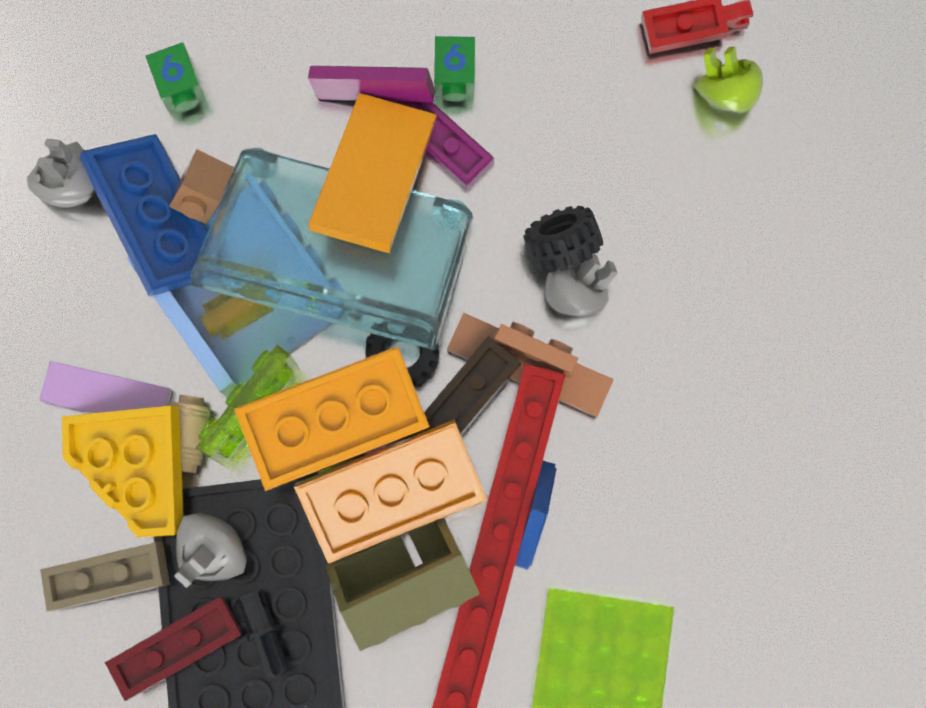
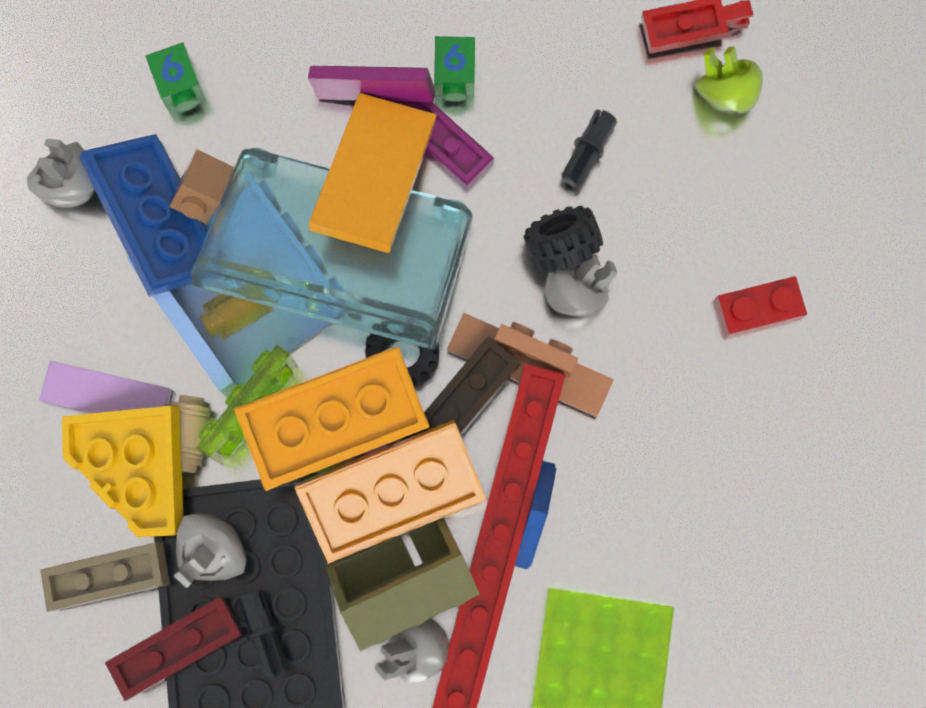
none -> light grey piece [375,618,448,683]
none -> black axle [562,109,617,187]
none -> red plate [715,276,808,337]

